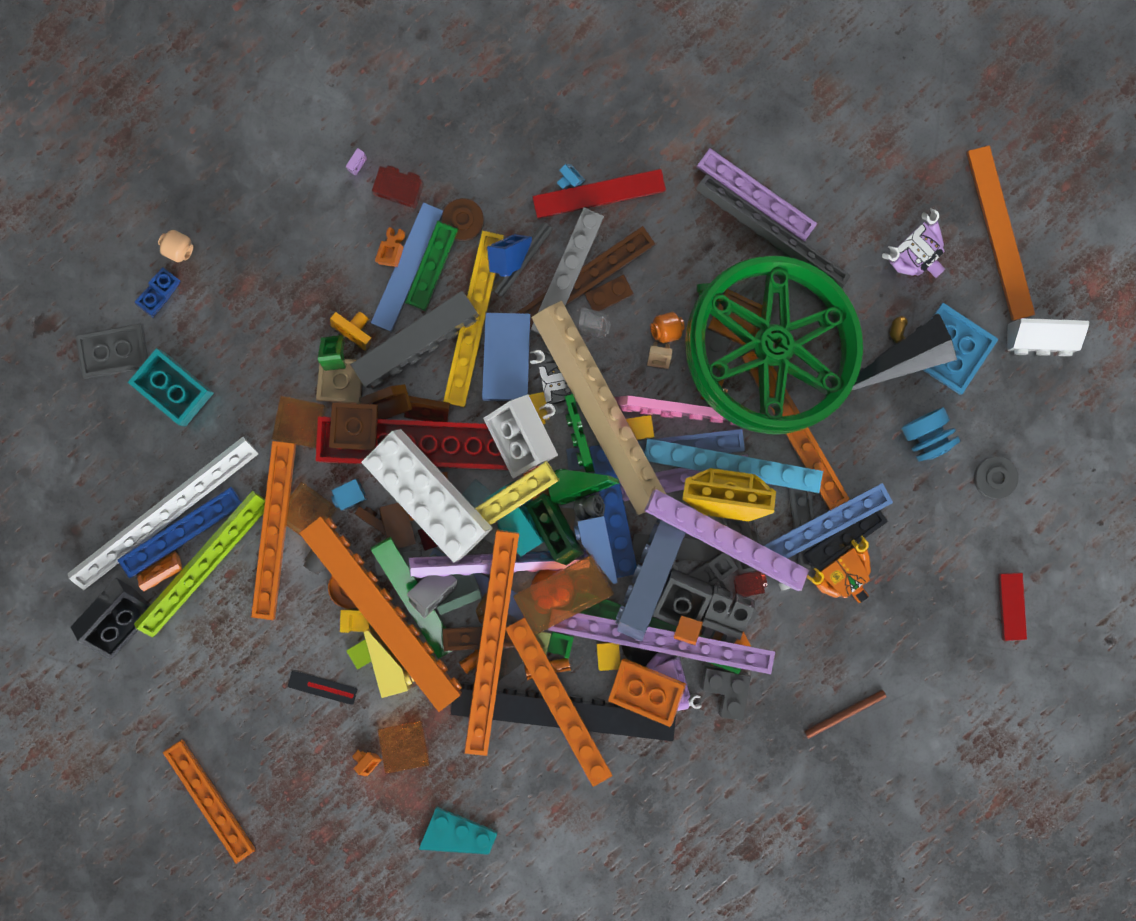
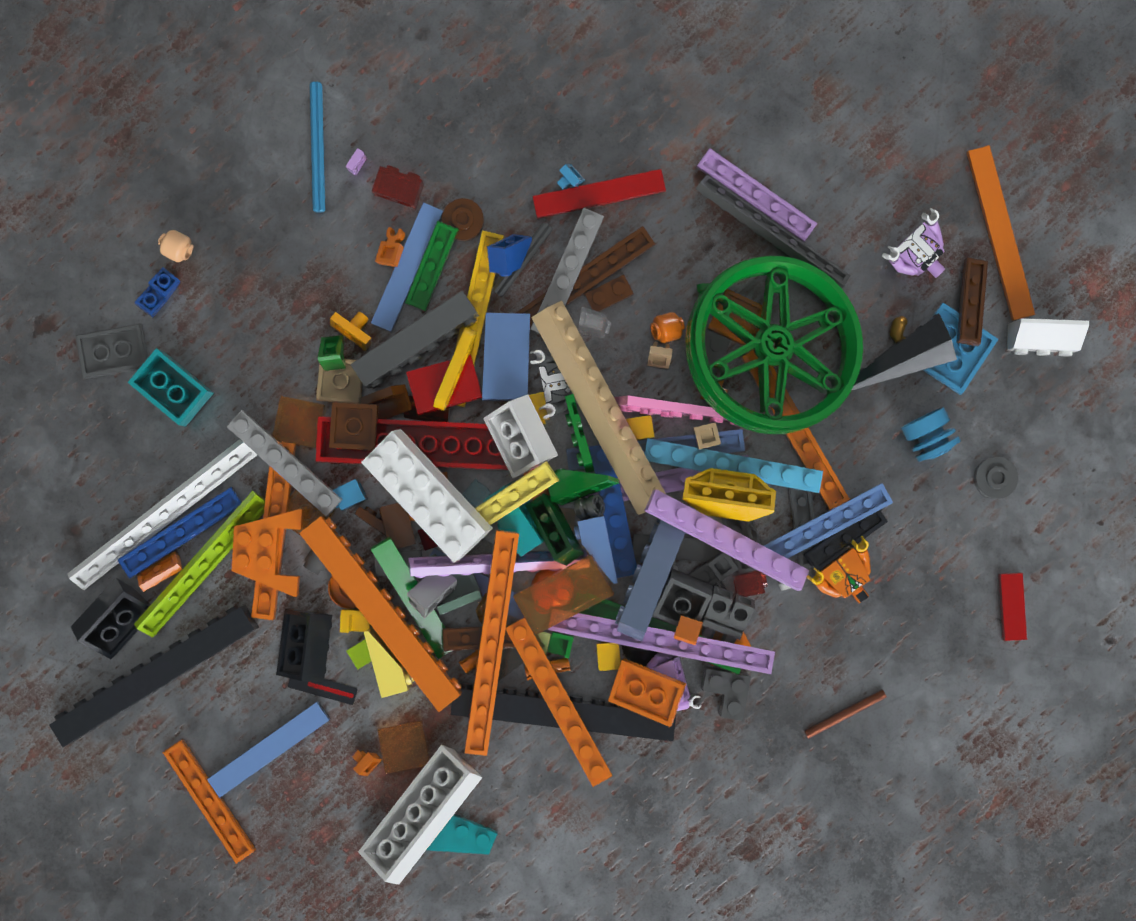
none -> black brick [49,605,259,747]
none -> medium blue tile [207,701,330,798]
none -> light grey plate [227,410,343,517]
none -> orange wing [231,509,304,597]
none -> black slope [276,609,332,682]
none -> dark azure axle [310,82,325,213]
none -> white brick [358,745,482,884]
none -> red tile [406,354,482,416]
none -> yellow beam [433,327,477,411]
none -> tan tile [693,422,721,450]
none -> reddish brown tile [957,257,988,347]

